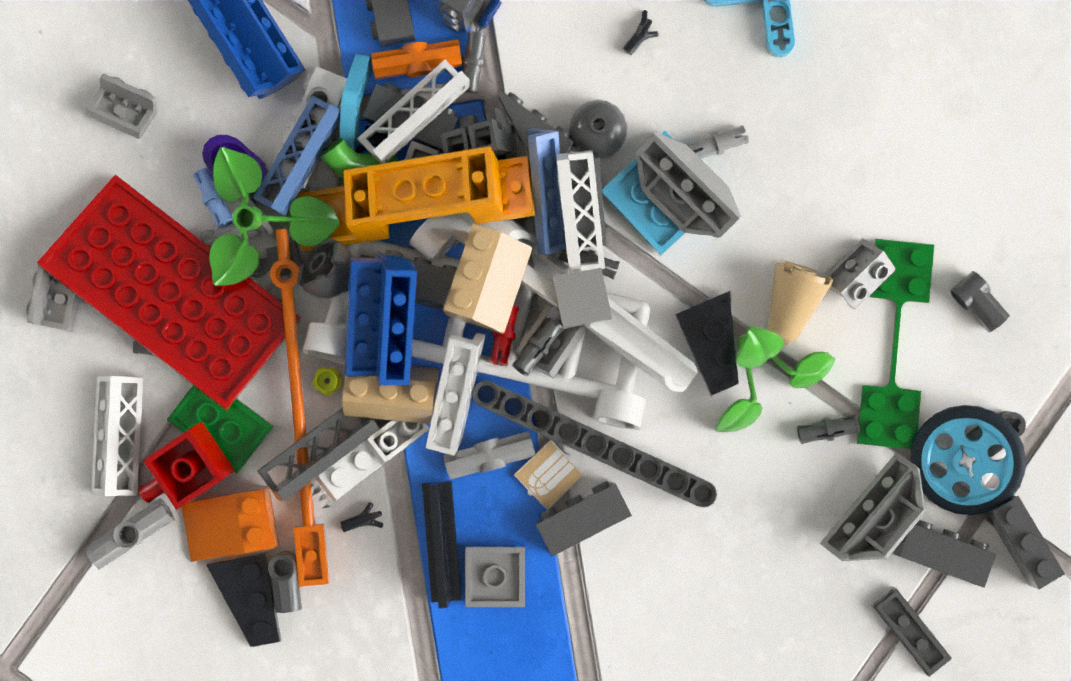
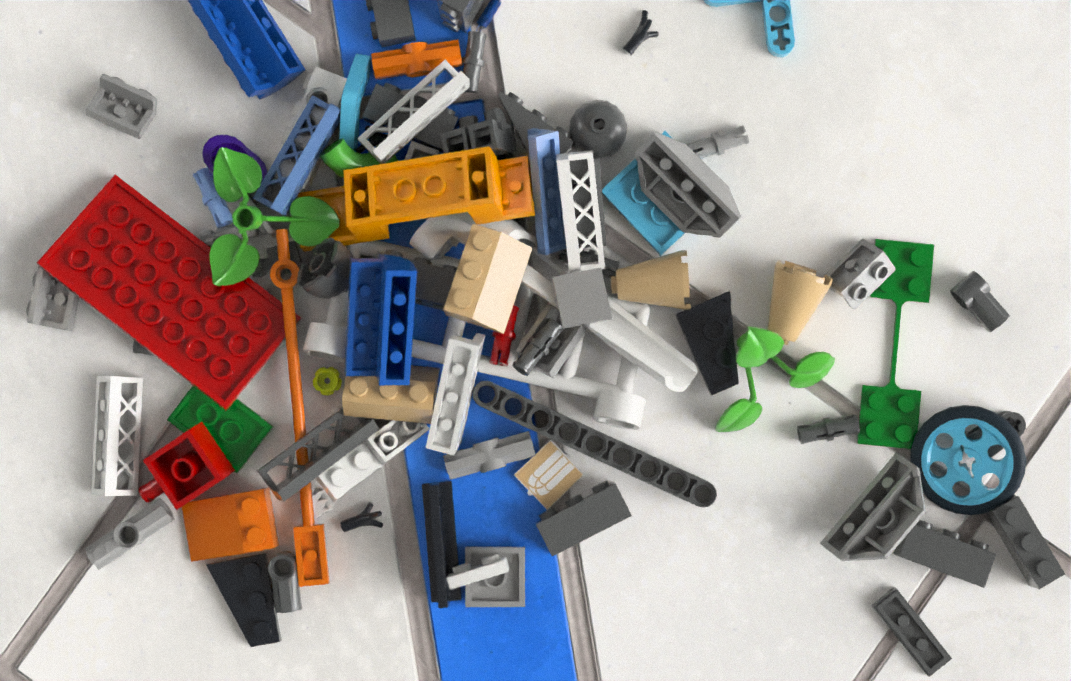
none -> white plate [447,554,509,590]
none -> tan cone [611,250,691,310]

